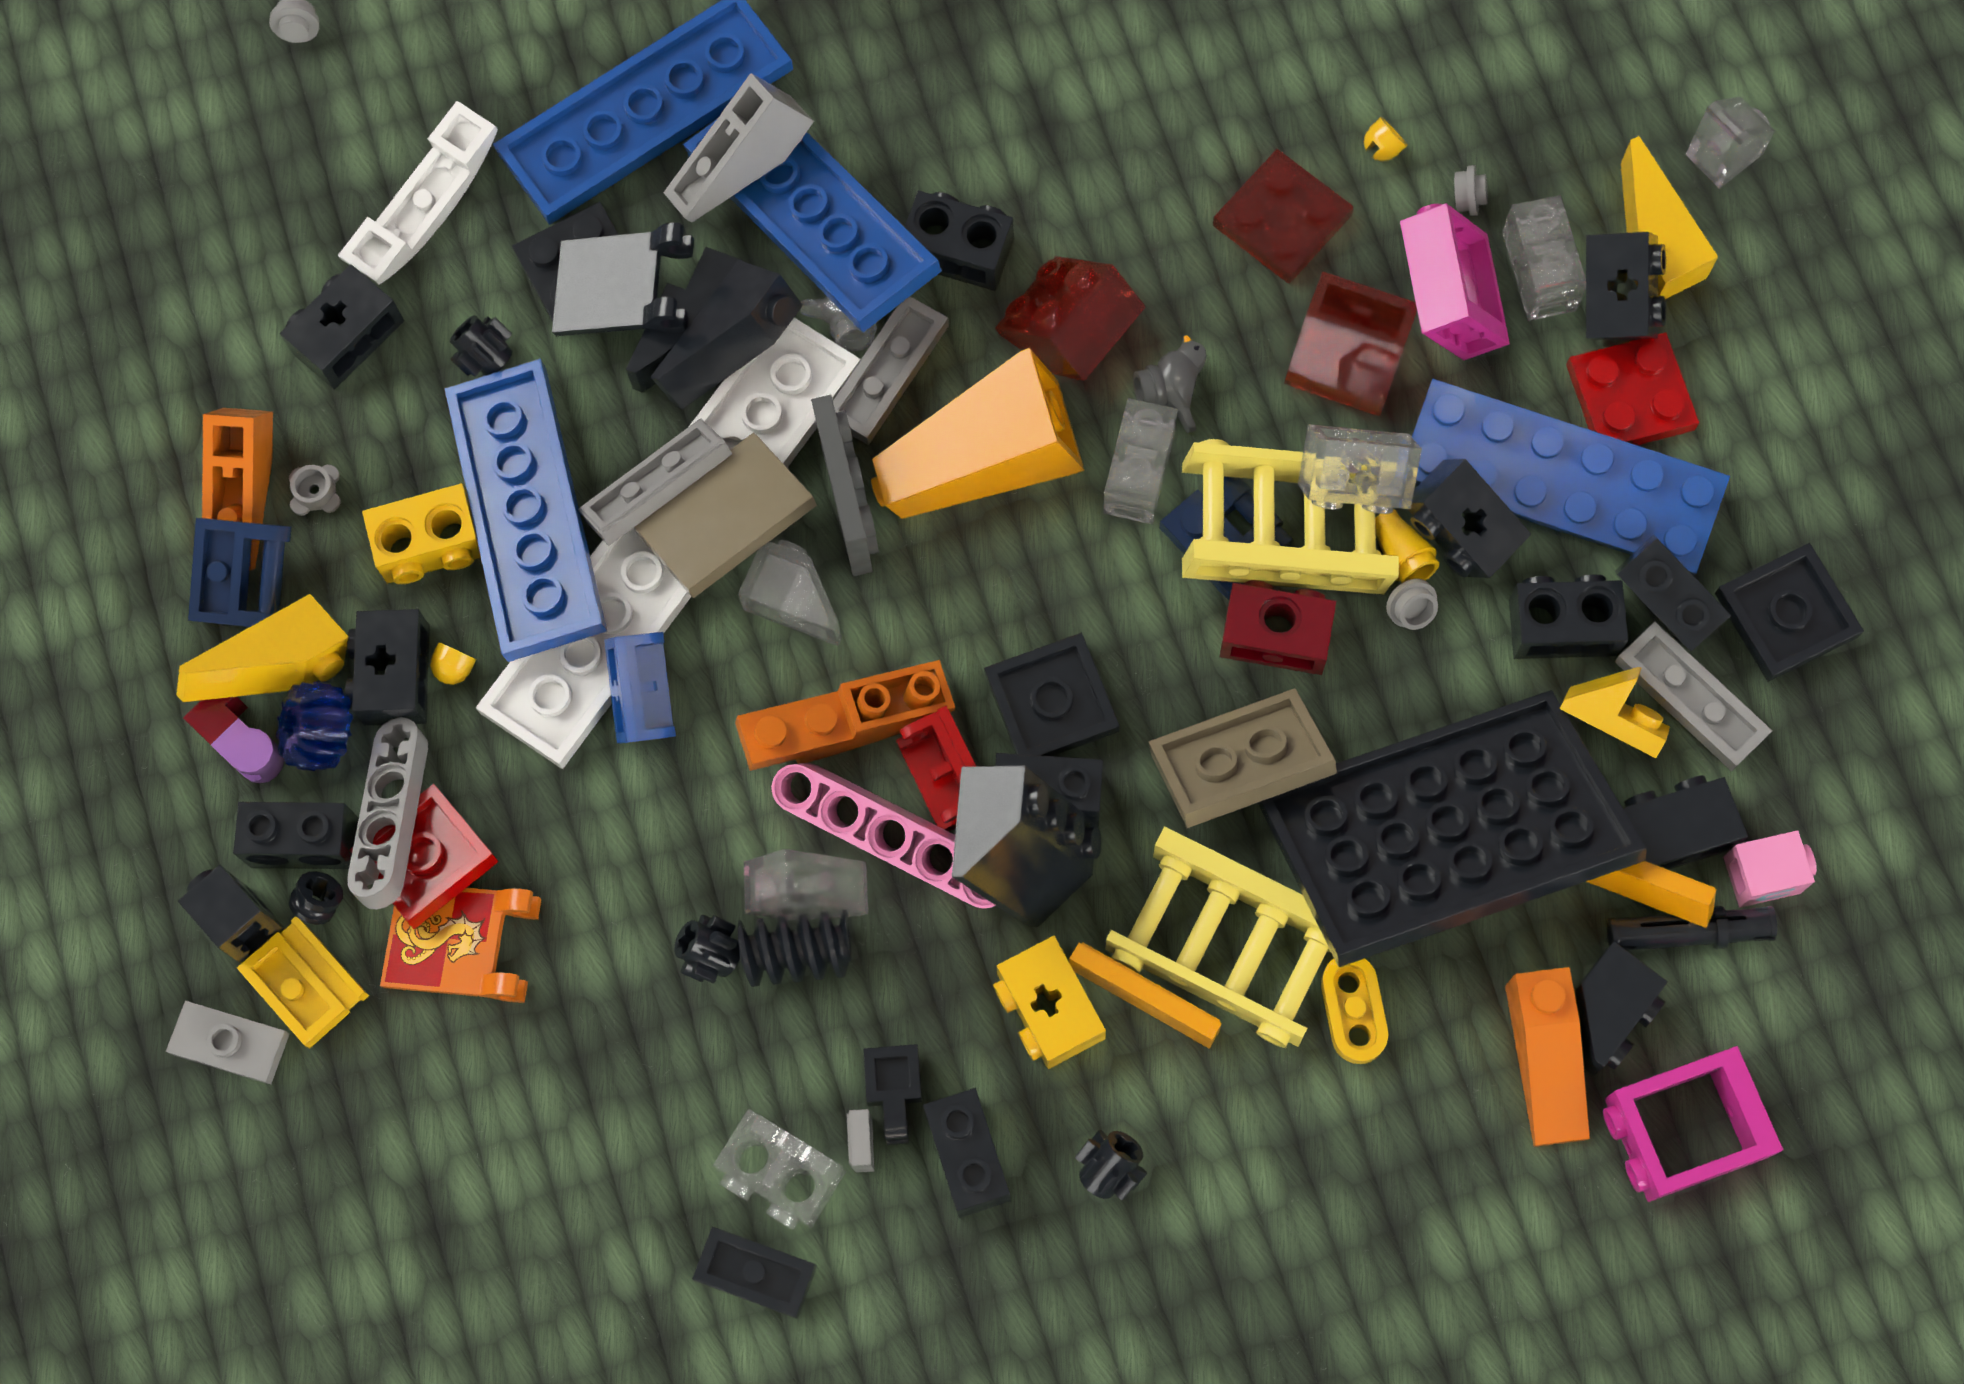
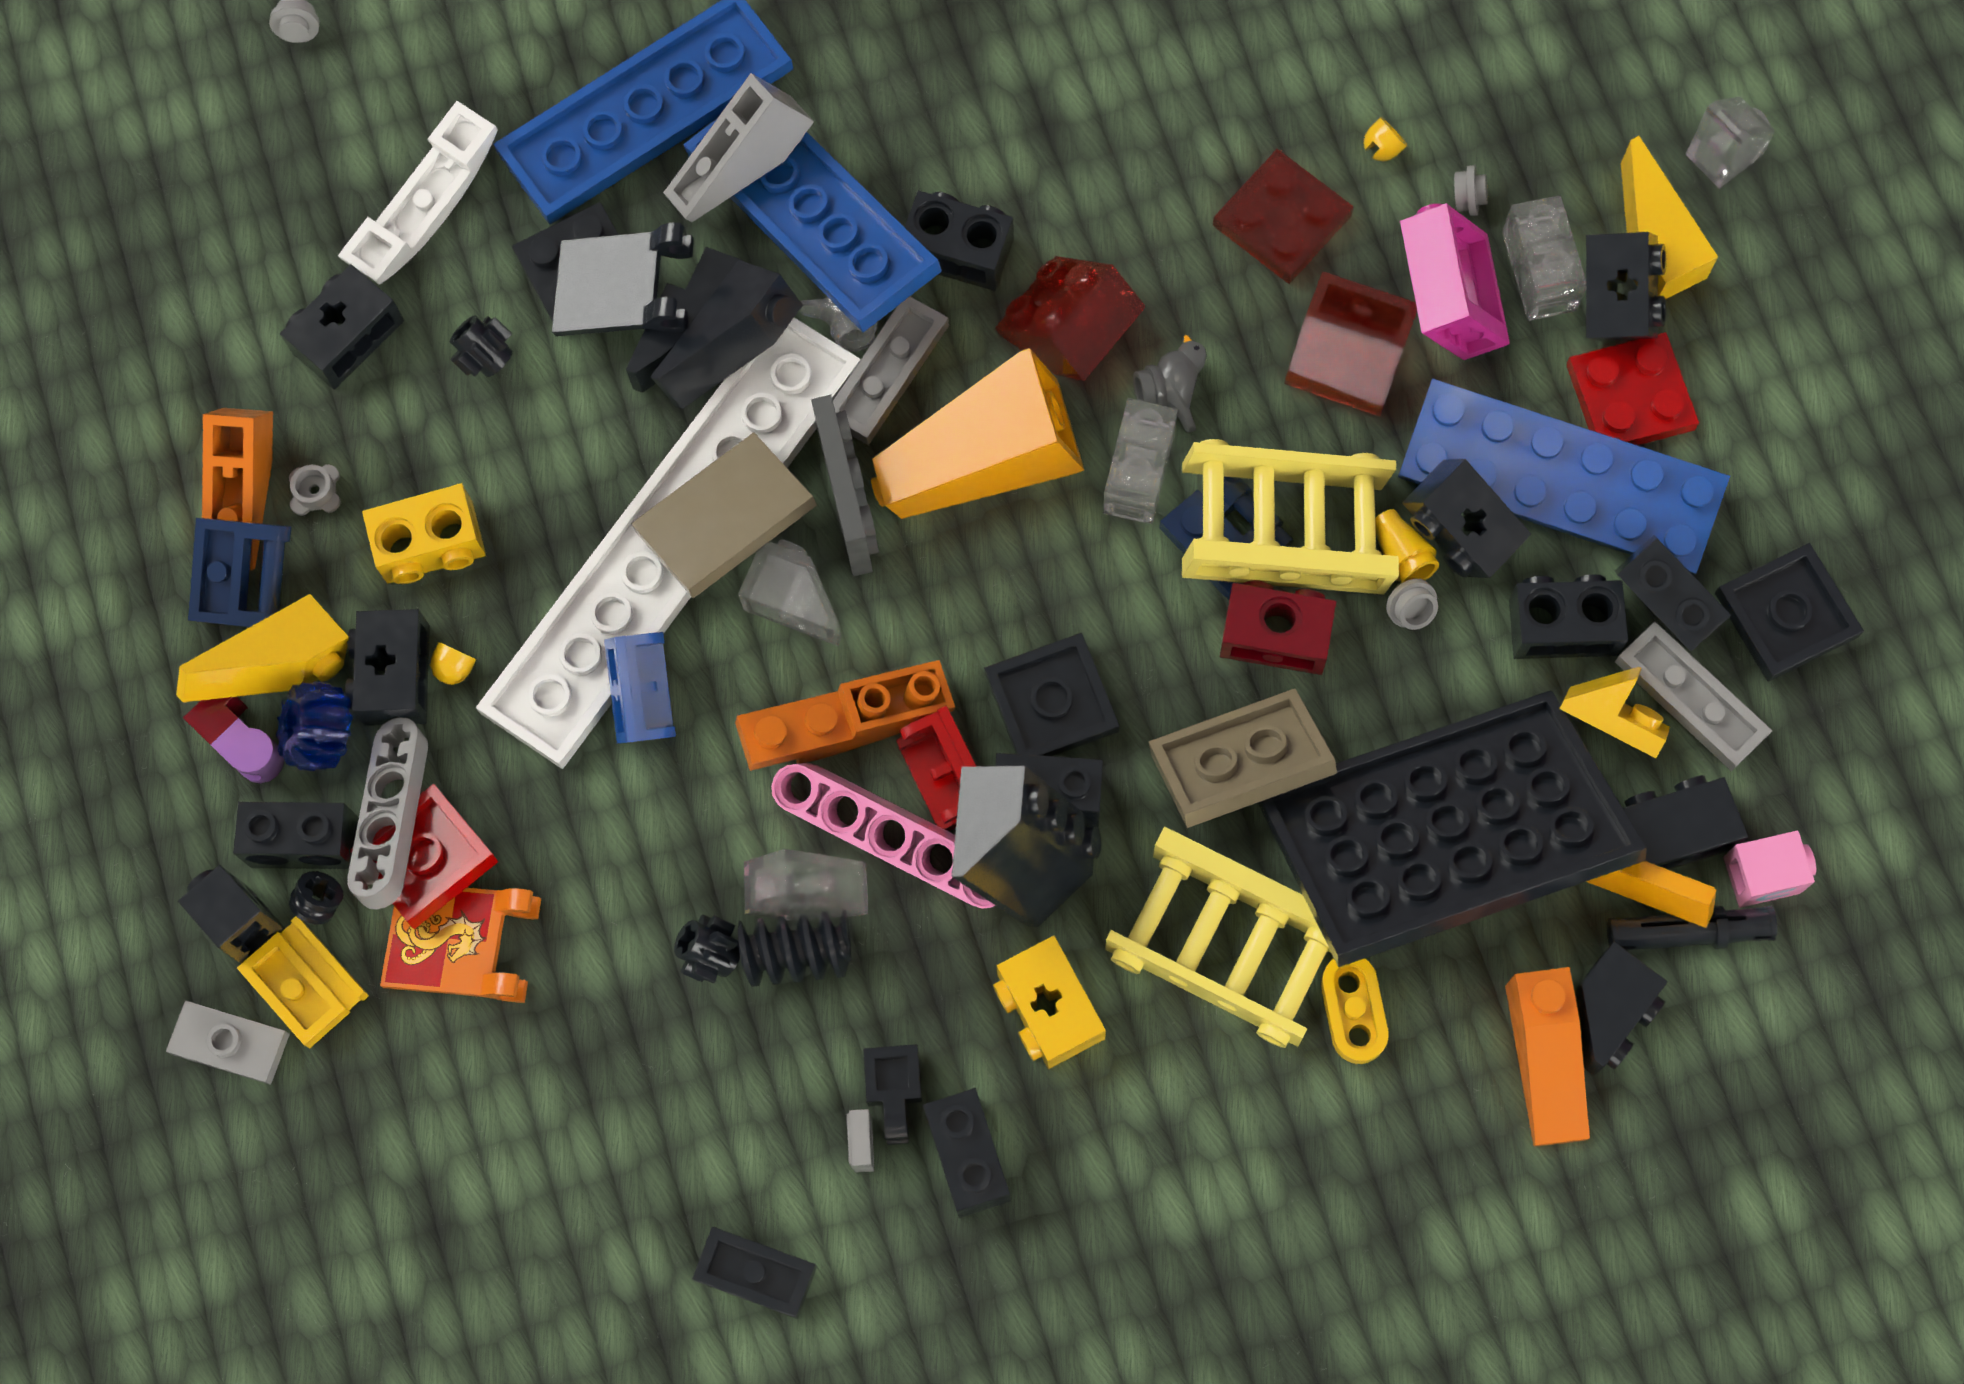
plate [445,359,607,662] -> none
light grey tile [578,419,732,546] -> none
clear brick [713,1108,846,1230] -> none
light orange tile [1069,942,1222,1049] -> none
black gear [1075,1130,1147,1200] -> none
clear brick [1298,424,1422,514] -> none
dark pink window [1603,1046,1783,1202] -> none

